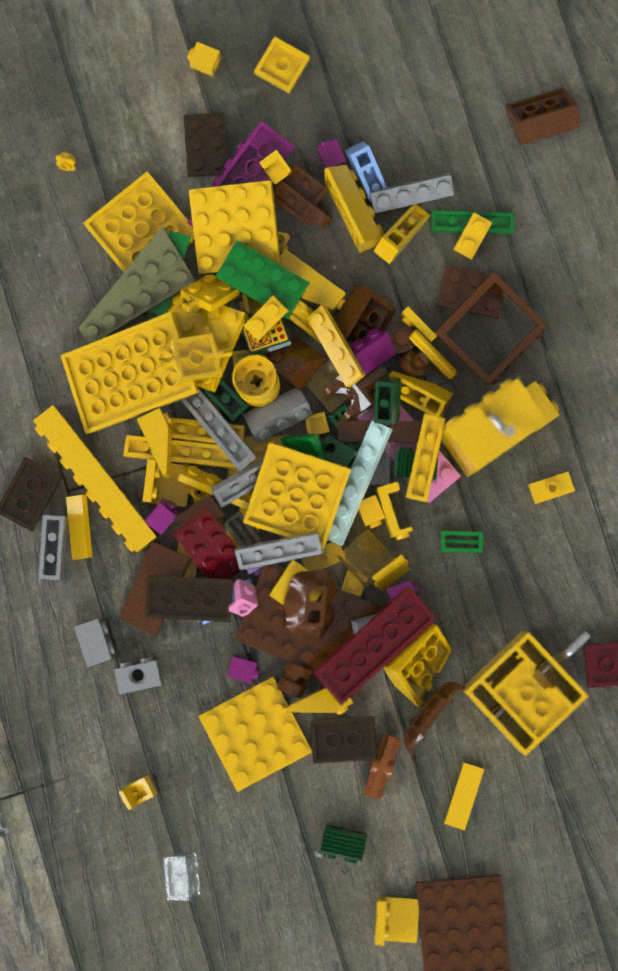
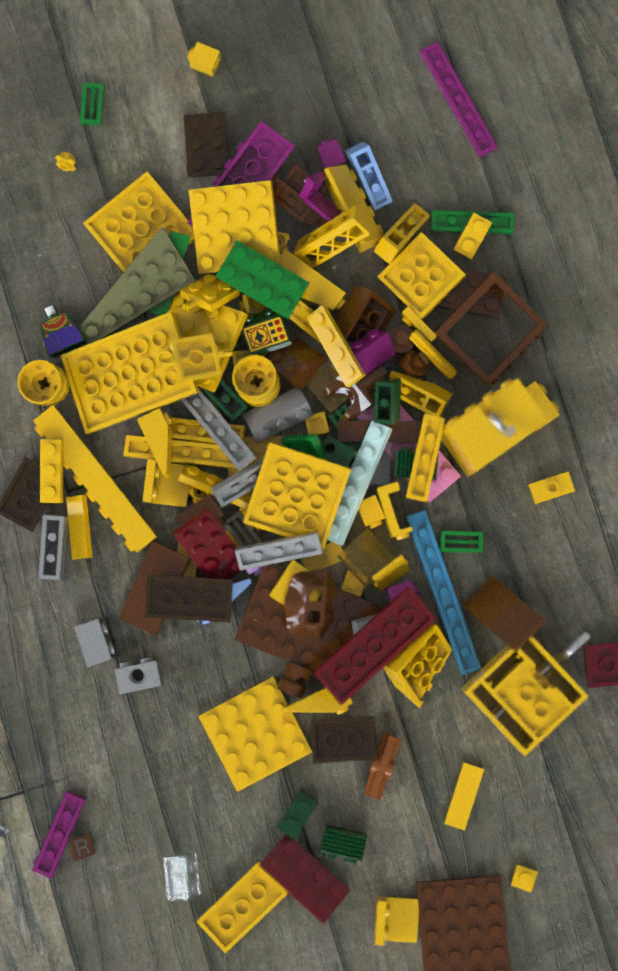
yellow bracket [119,775,158,810] -> none
magenta brick [145,498,179,535] -> none
magenta brick [227,655,260,684] -> none
bright pink bracket [228,579,258,617] -> none
yellow plate [244,295,289,341] -> none
yellow plate [254,37,310,94] -> none
yellow panel [259,150,292,184] -> none
light grey plate [369,173,454,213] -> none
reddish brown plate [404,682,465,755] -> none
reddish brown slope [505,87,580,145] -> none
none -> yellow wheel [17,360,70,407]
none -> magenta tile [32,790,87,879]
none -> torso [40,305,87,359]
none -> yellow plate [40,439,63,503]
none -> reddish brown tile [68,833,96,861]
none -> green tile [80,82,105,126]
none -> yellow plate [196,861,288,954]
none -> dark red plate [259,834,351,924]
none -> dark green brick [276,788,318,840]
none -> yellow fence [294,204,371,269]
none -> magenta bracket [299,171,342,222]
none -> yellow plate [377,232,466,320]
none -> dark azure tile [406,510,482,675]
none -> magenta tile [419,41,498,158]
none -> reddish brown tile [463,576,546,652]
none -> yellow plate [510,864,538,892]

